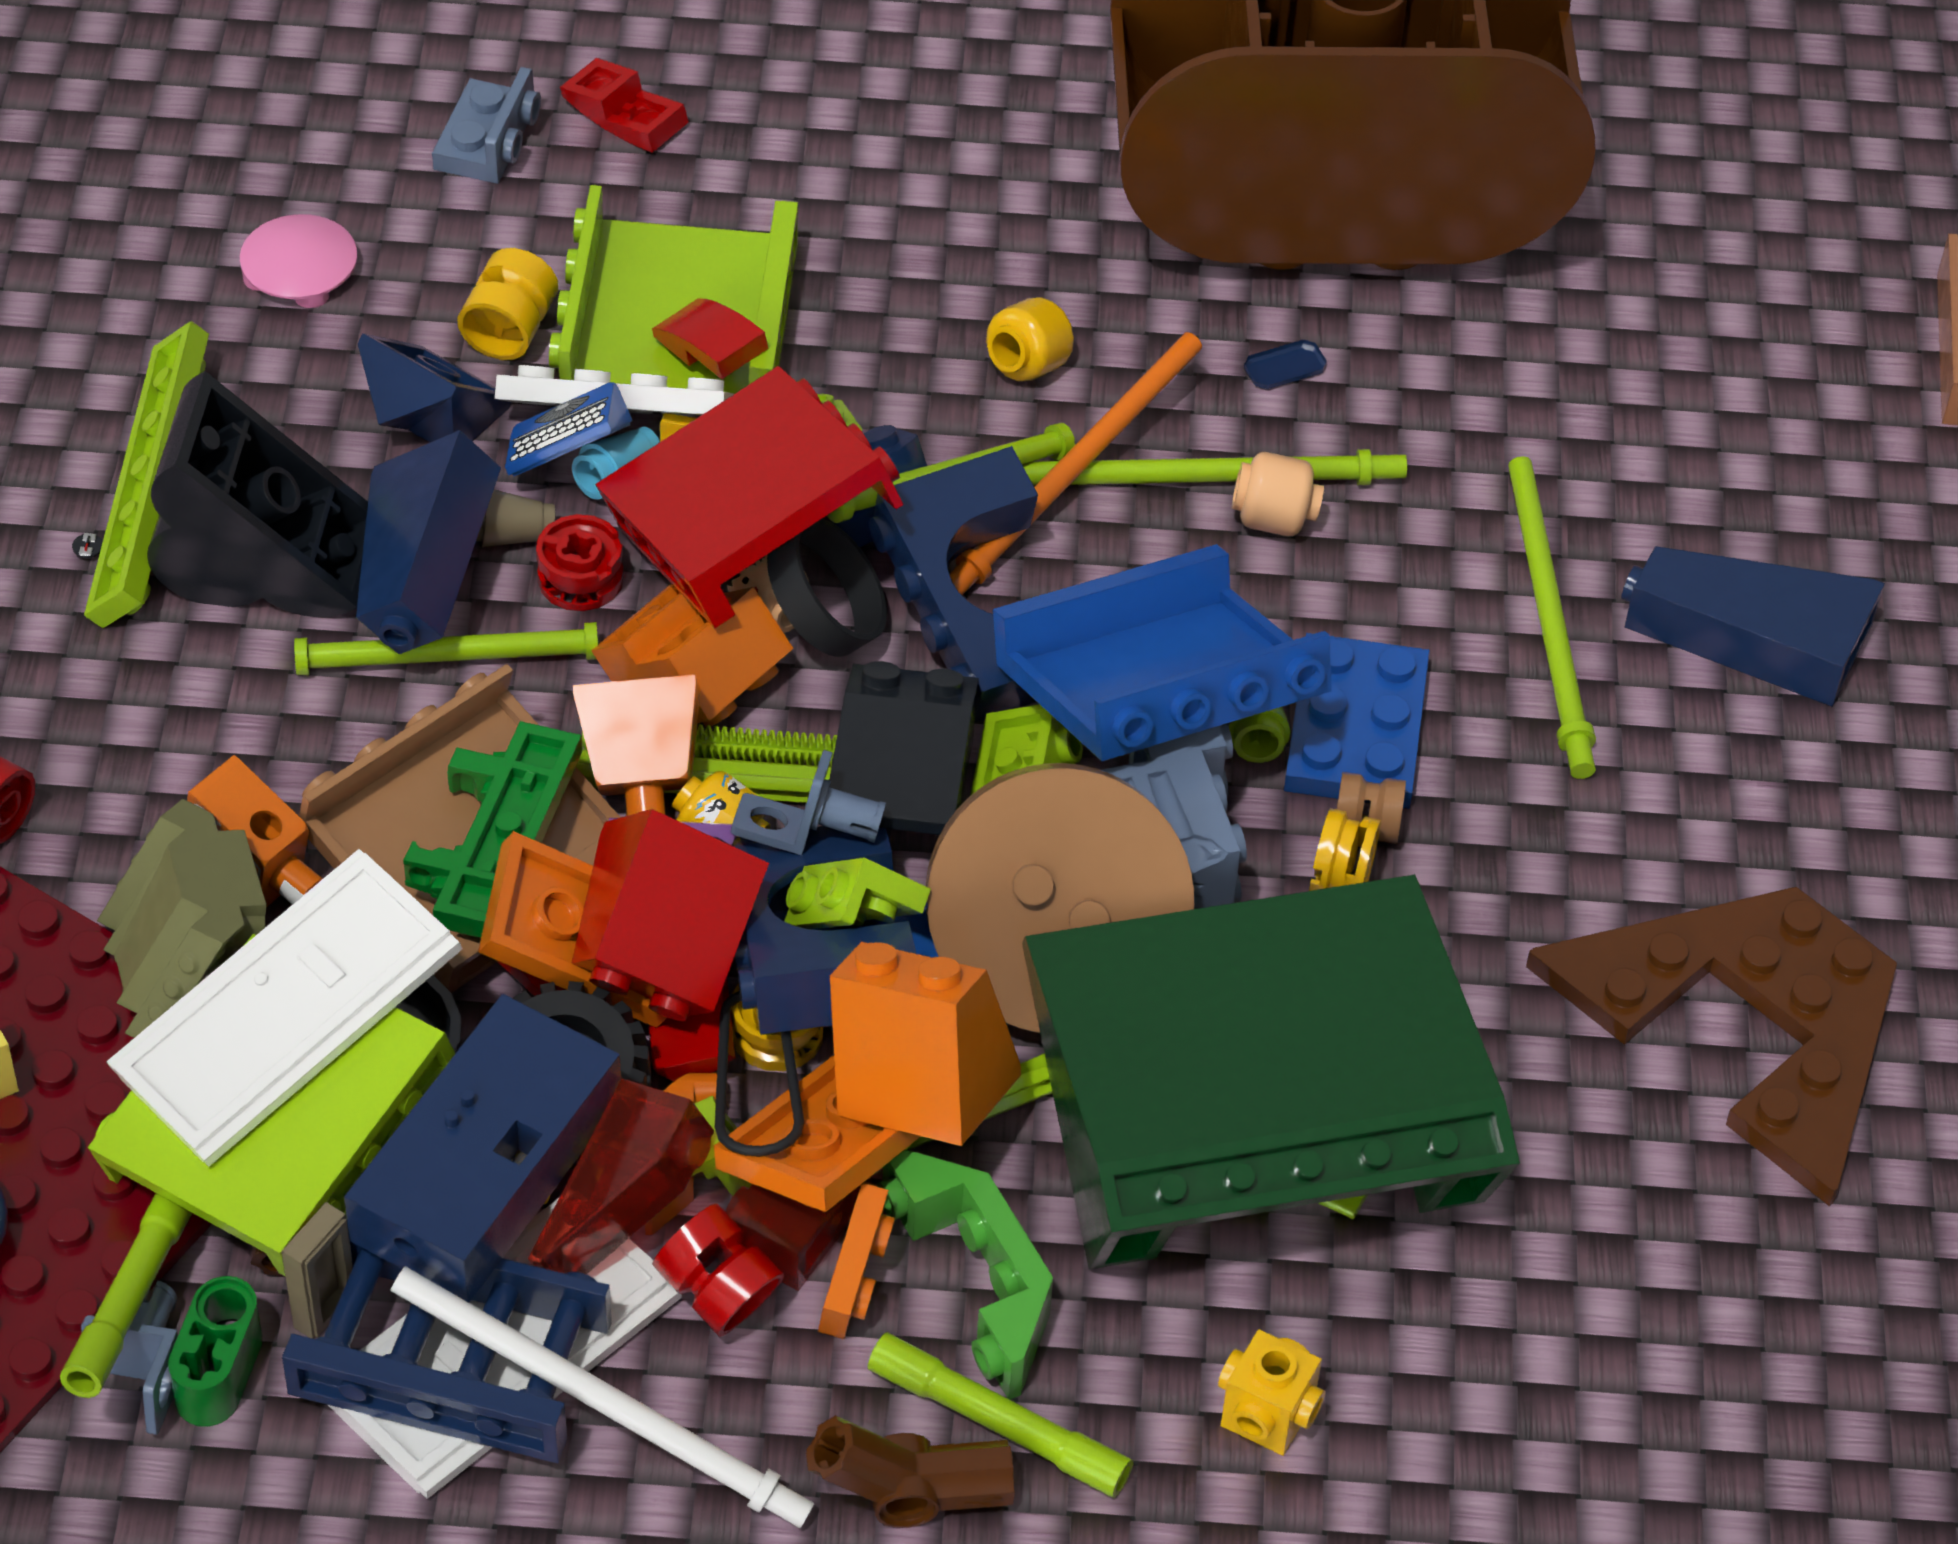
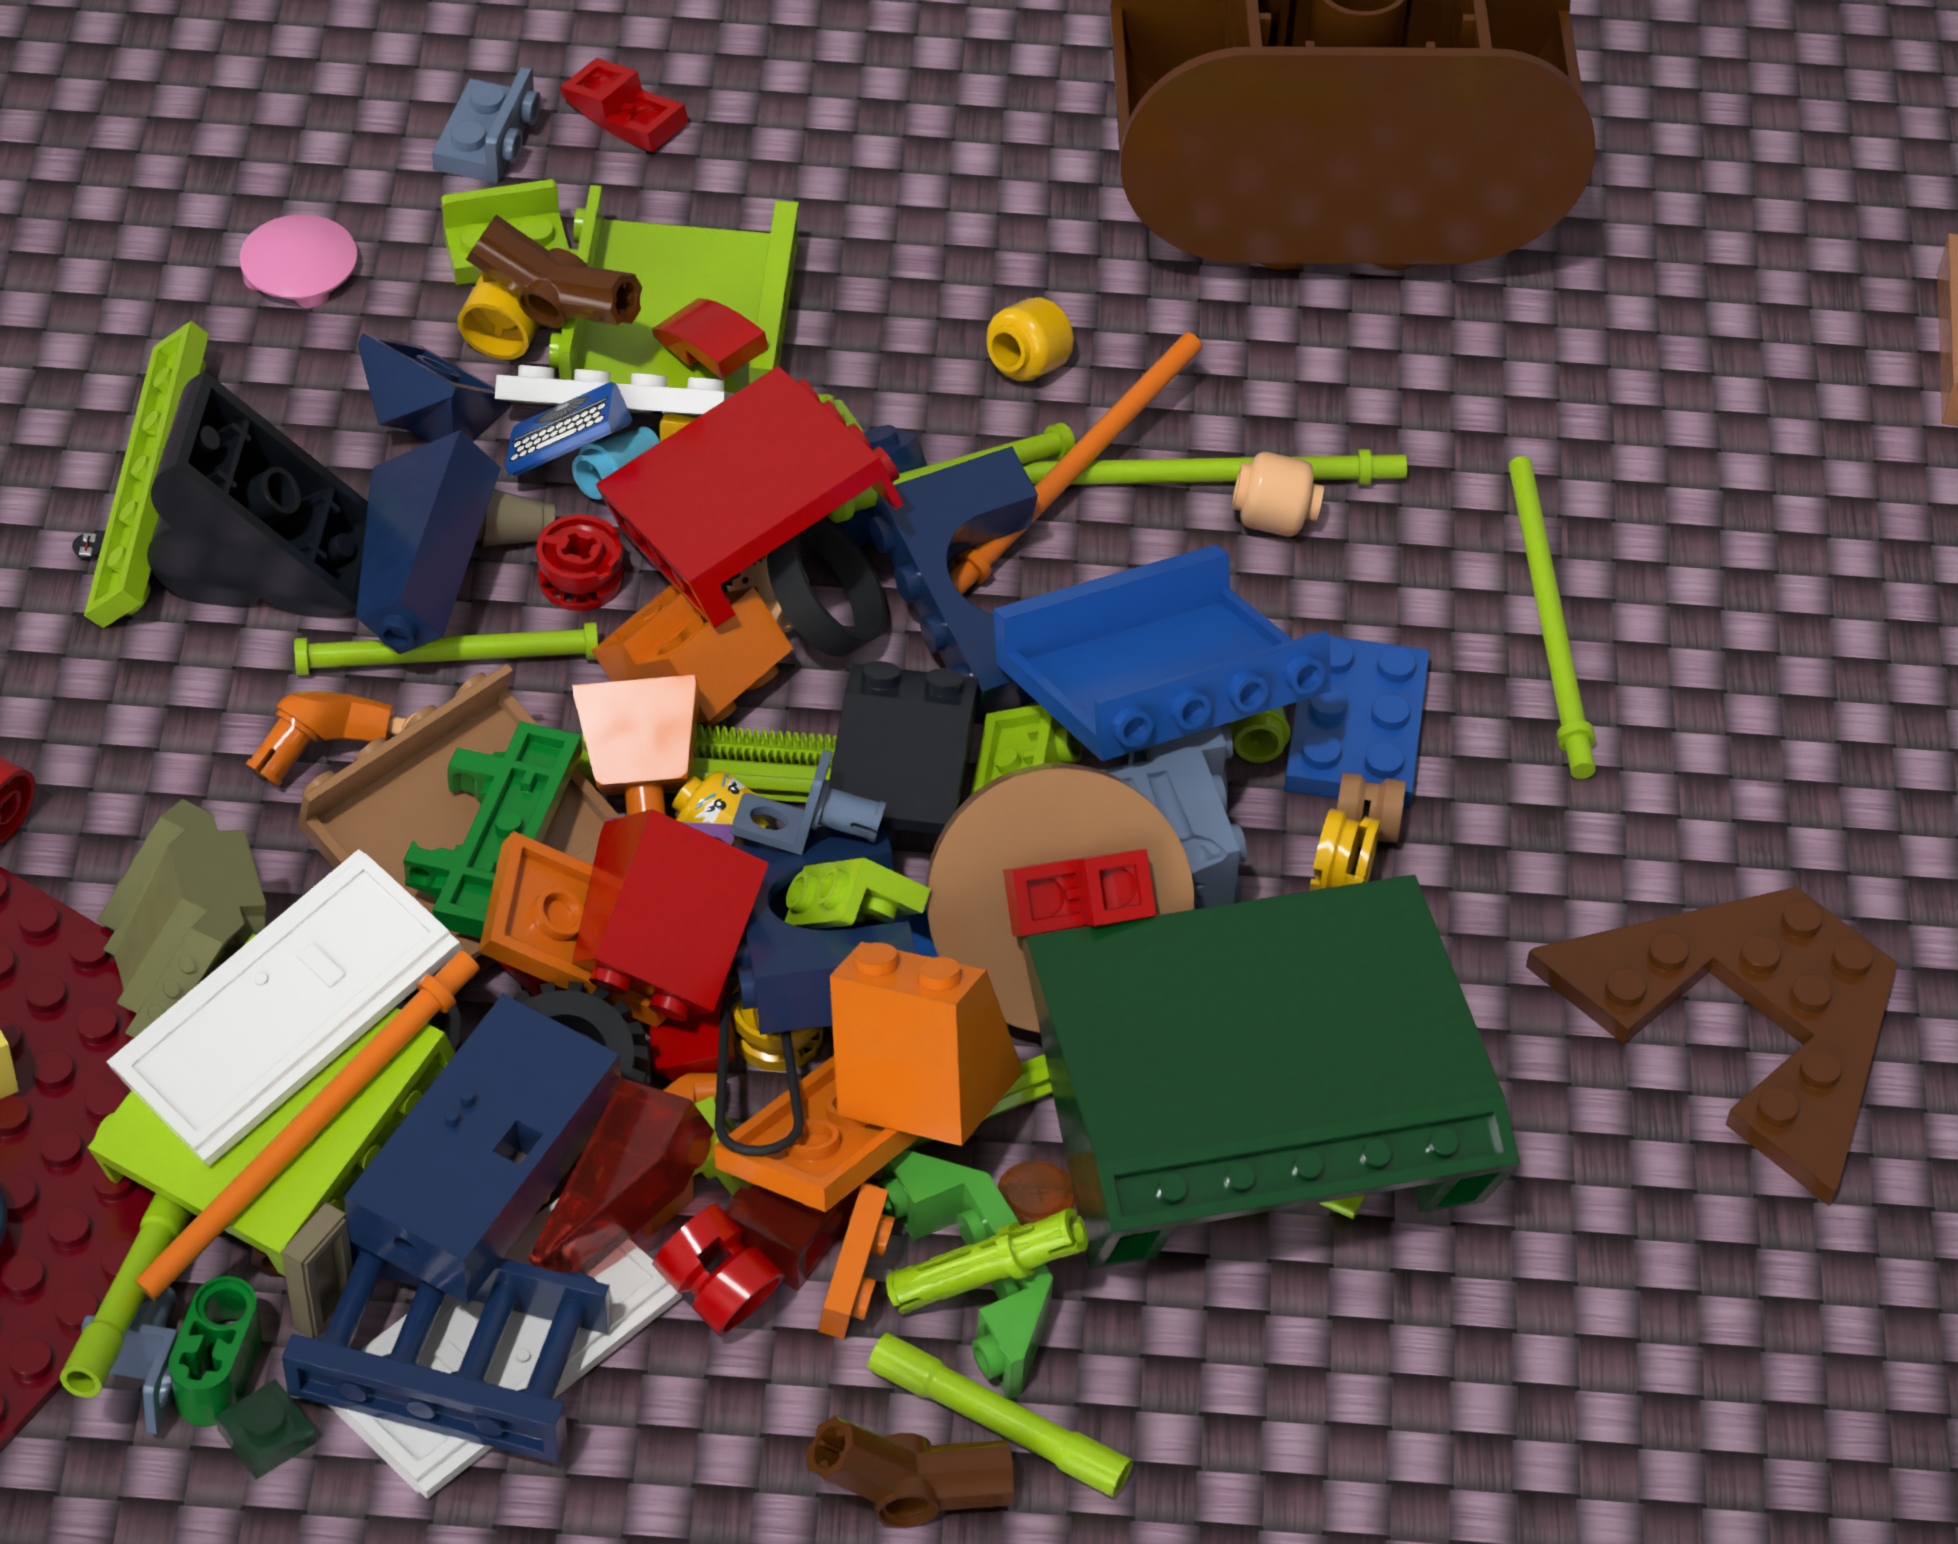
orange torso [187,755,323,907] -> none
white bar [390,1266,814,1528] -> none
yellow brick [1218,1329,1326,1456] -> none
dark blue piece [1244,339,1327,389] -> none
dark blue slope [1621,546,1885,707] -> none
none -> orange bar [134,950,480,1300]
none -> clear green plate [215,1379,316,1480]
none -> orange arm [245,691,417,788]
none -> lime bracket [441,179,569,285]
none -> reddish brown piece [465,215,642,328]
none -> lime pin [886,1208,1088,1314]
none -> clear orange piece [998,1160,1075,1225]
none -> red slope [1003,849,1156,937]

